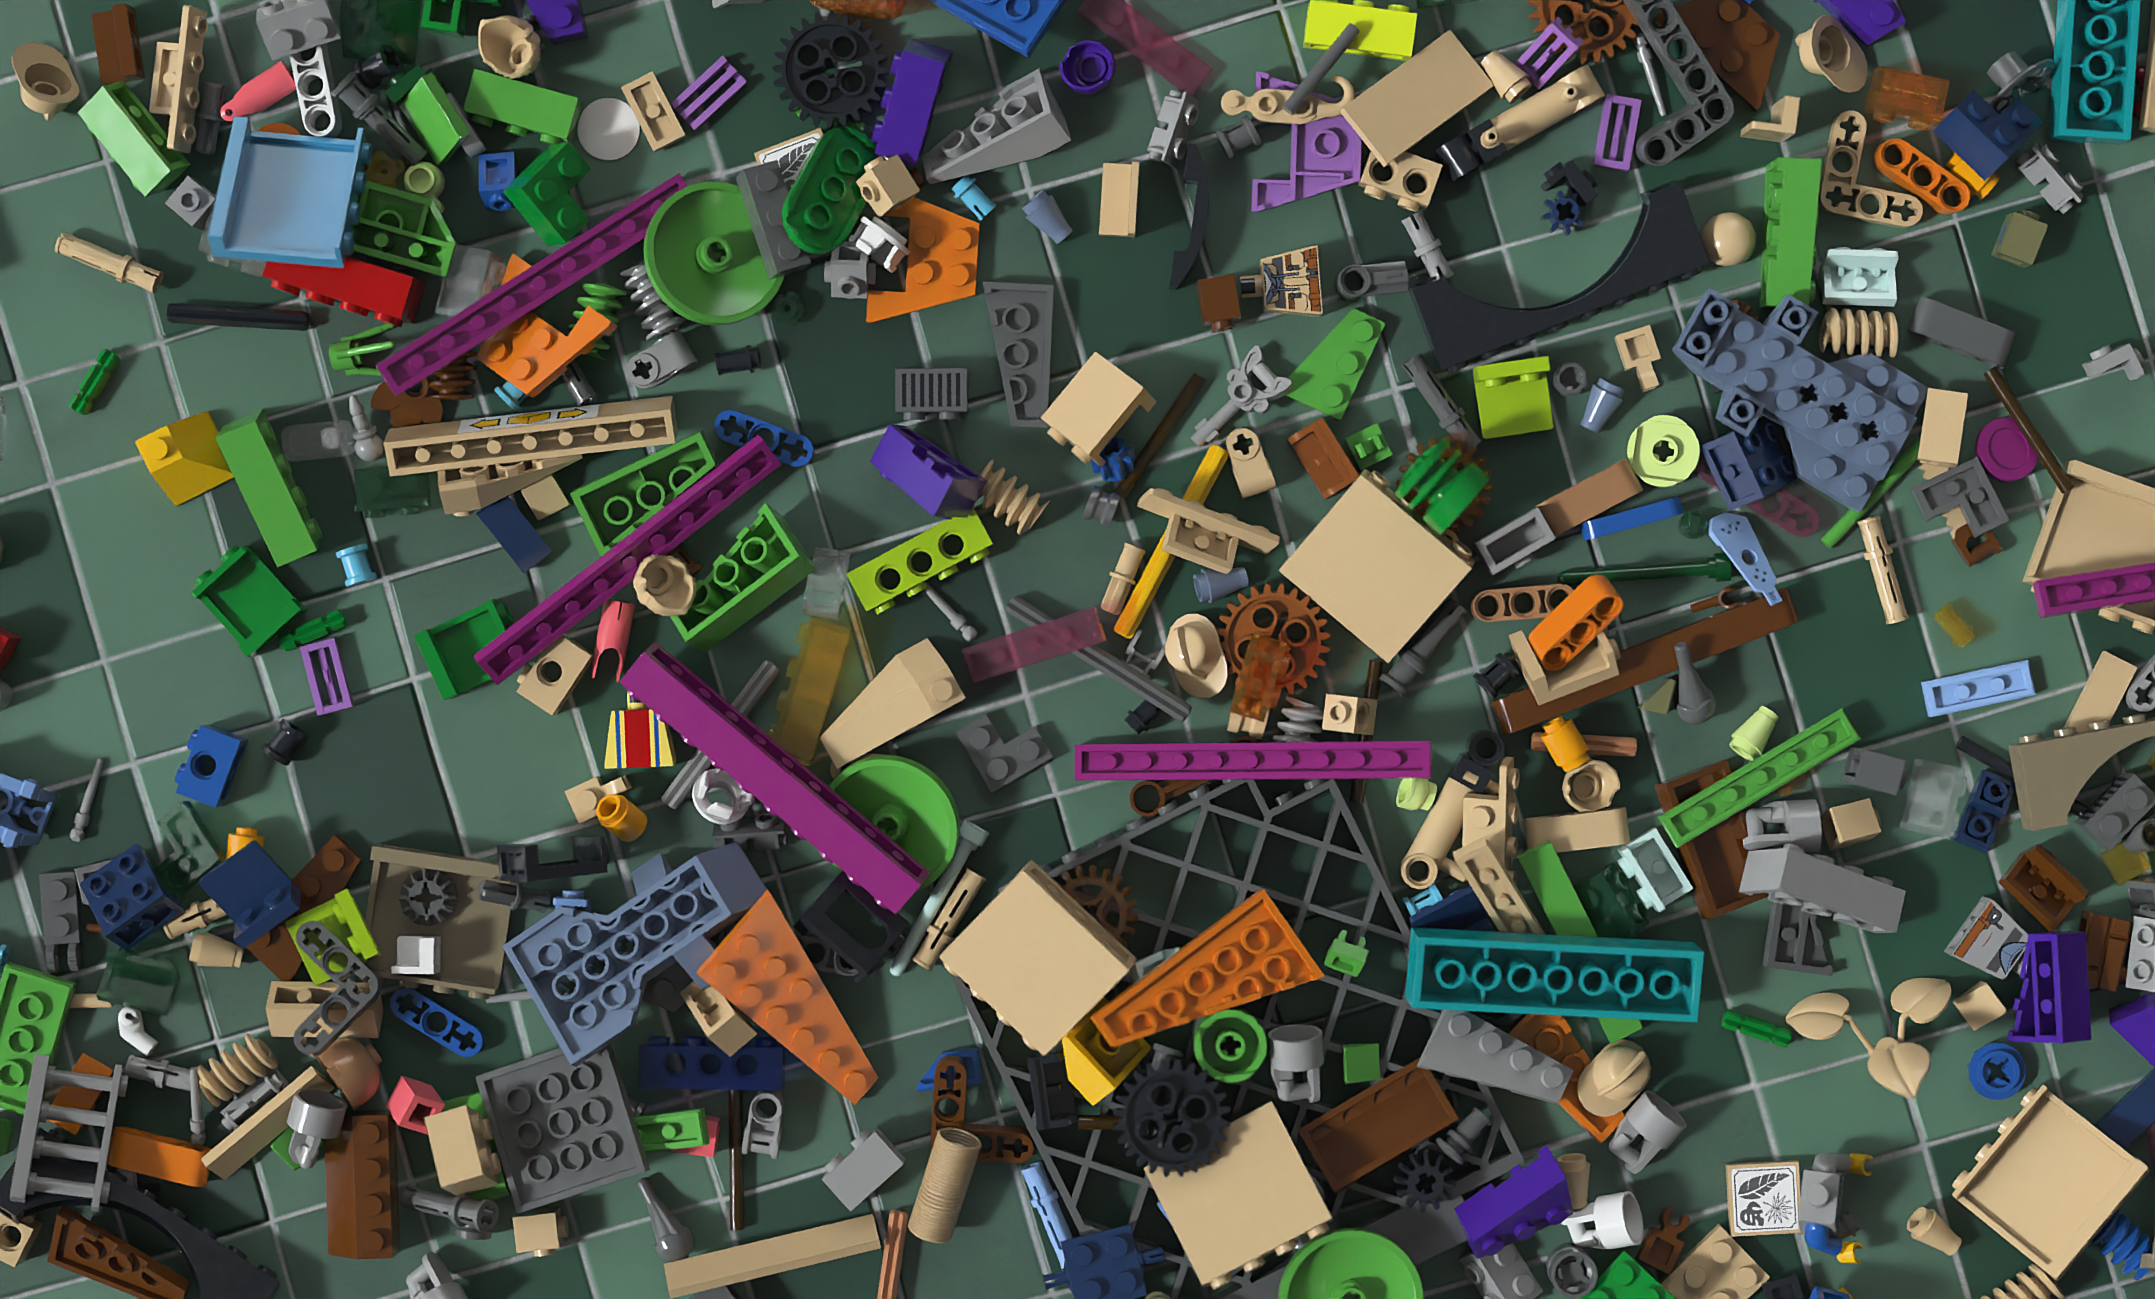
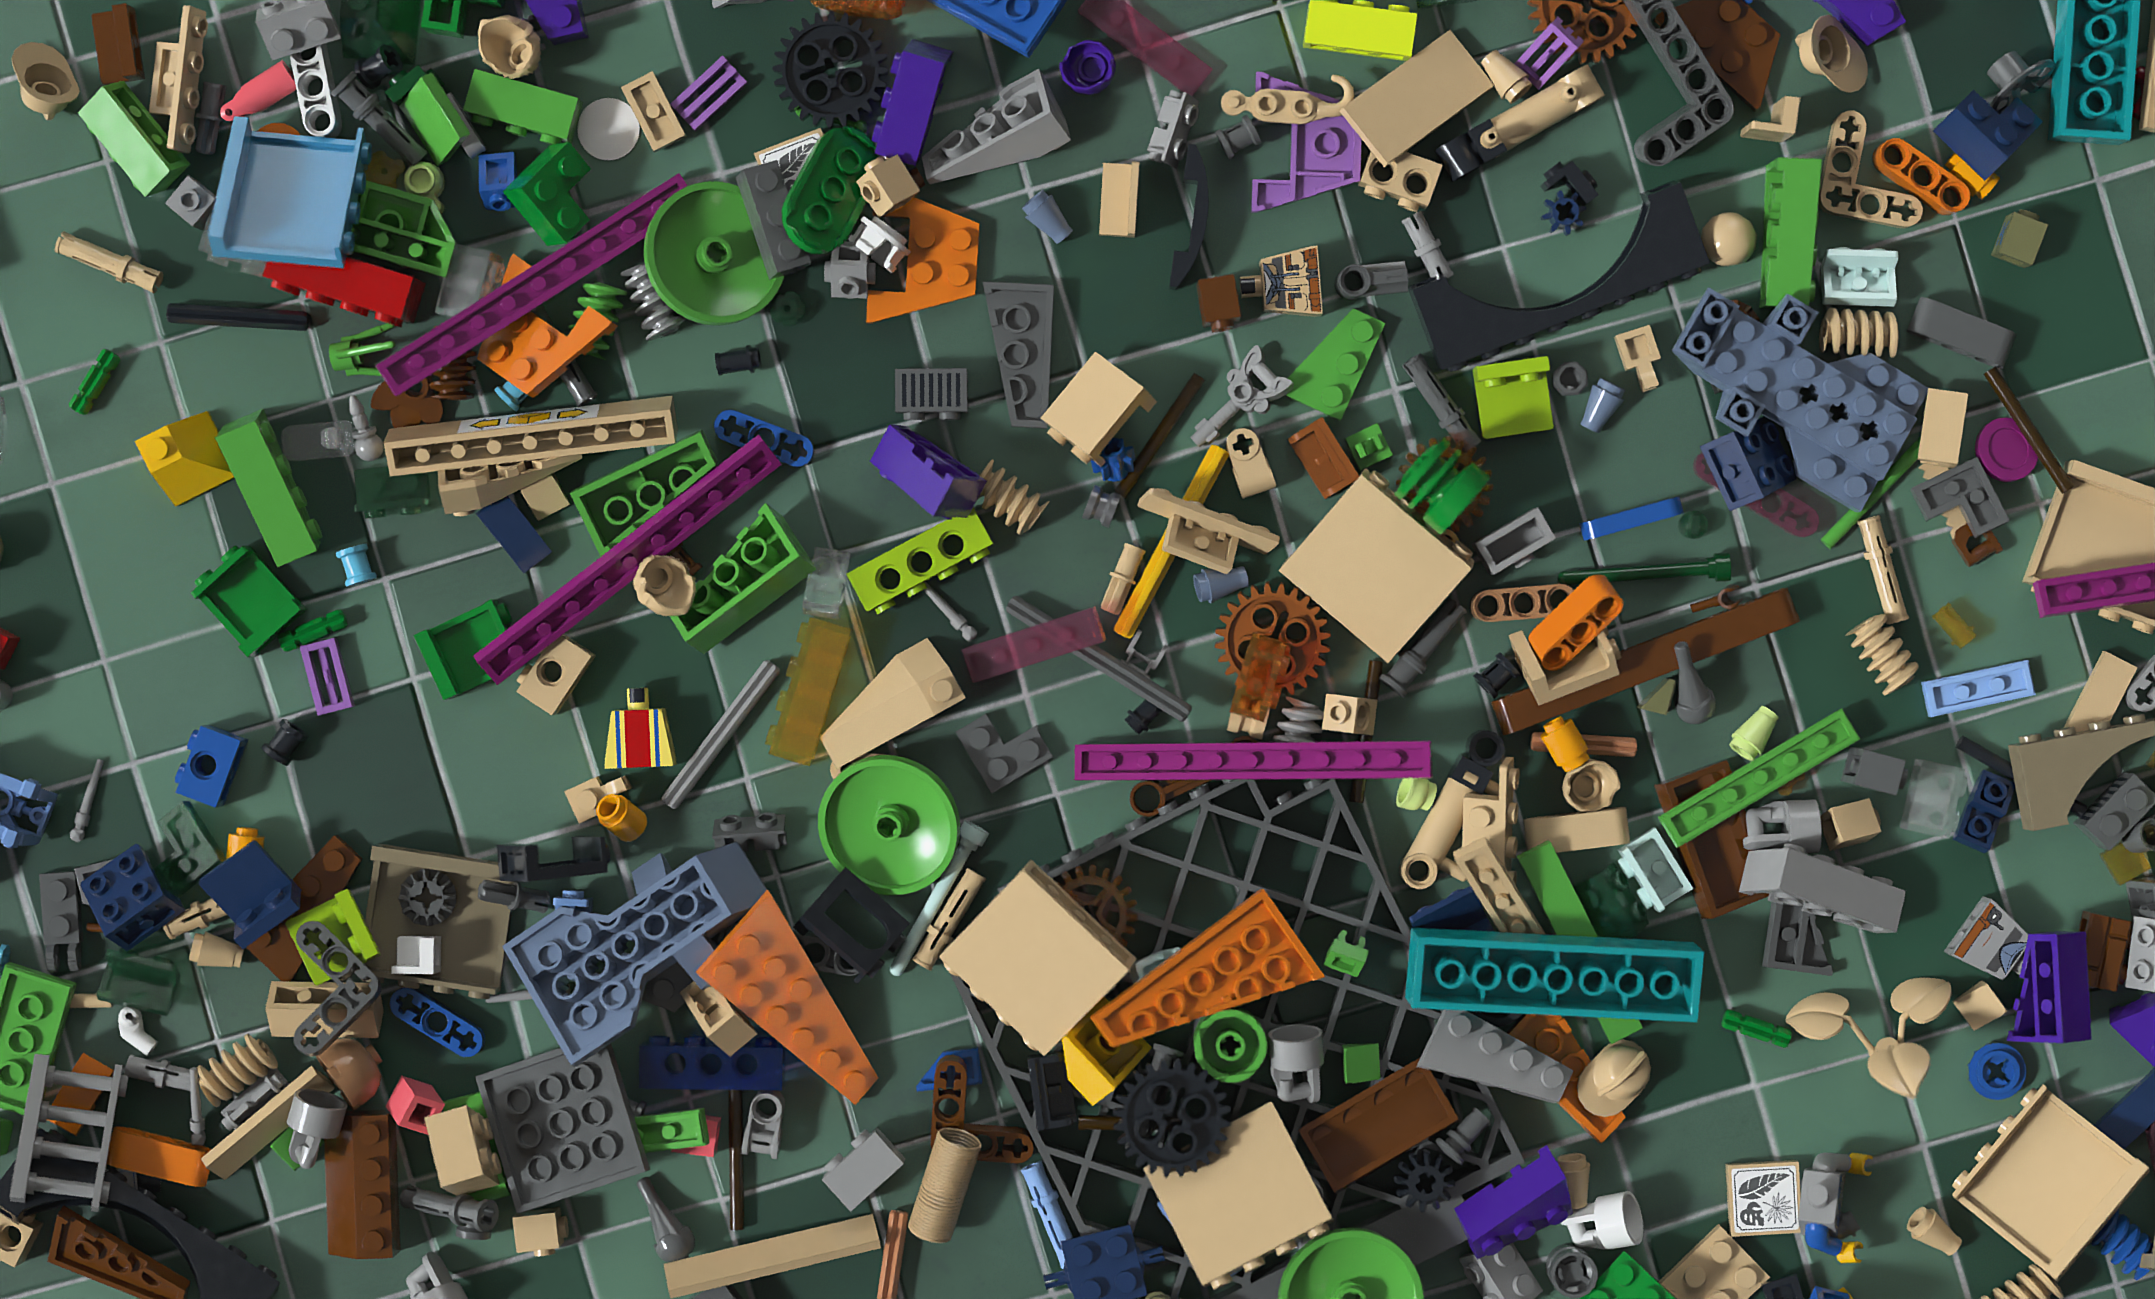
coral piece [591,599,636,683] -> none
magenta brick [619,641,930,914] -> none
light grey piece [626,330,698,389] -> none
white piece [692,769,755,825] -> none
medium azure pin [952,175,997,221] -> none
tan piece [1165,614,1228,698] -> none
dark grey bar [1282,23,1360,116] -> none
medium azure bush [1402,882,1443,916] -> none
medium nougat beam [1535,458,1643,536] -> none
medium lavender tile [1592,94,1642,172] -> none
light grey piece [1609,1090,1687,1174] -> none
yellowish green plate [1627,415,1700,488] -> none
light grey piece [1633,33,1667,116] -> none
reddish brown plate [1635,1207,1690,1275] -> none
light blue piece [1709,512,1783,607] -> none
clear orange brick [1864,66,1950,130] -> none
reddish brown bracket [1998,845,2089,932] -> none
light grey hinge [2016,141,2084,214] -> none
light grey bracket [2082,343,2145,380] -> none
none -> tan piece [1845,614,1919,696]

